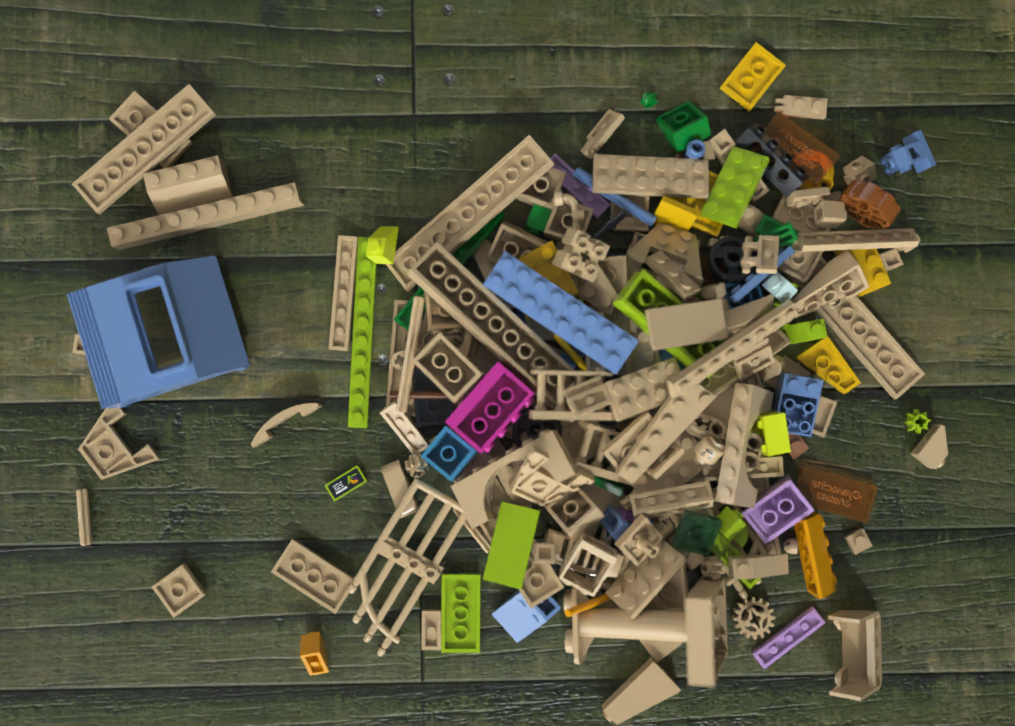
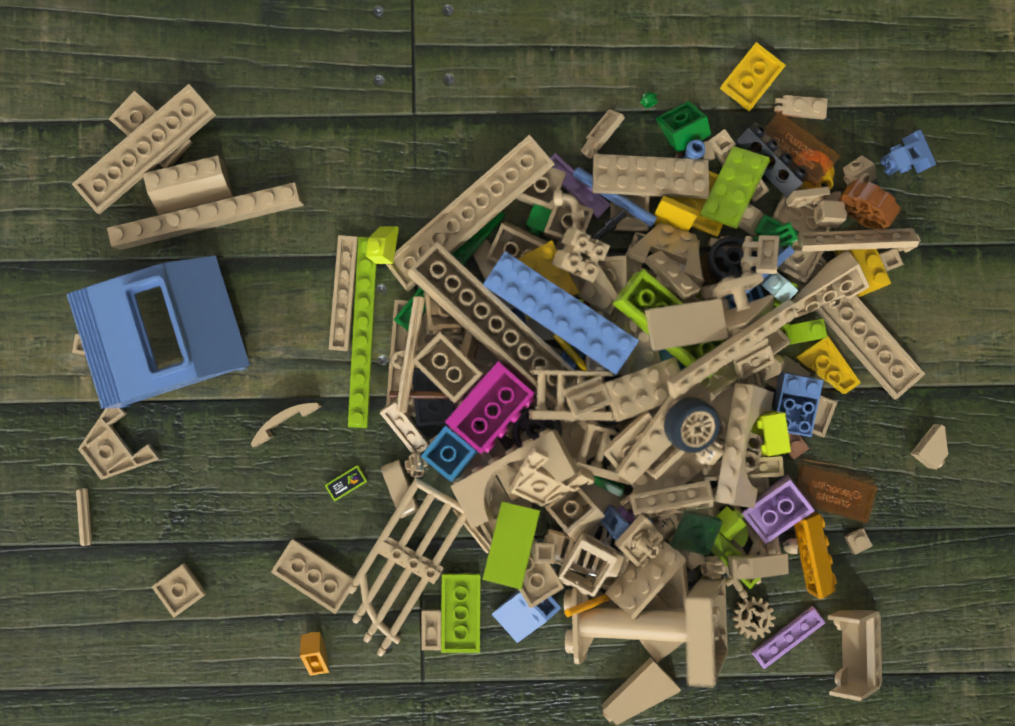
lime gear [903,409,931,434] -> none
none -> black wheel [664,397,720,453]
none -> tan plate [712,271,764,311]

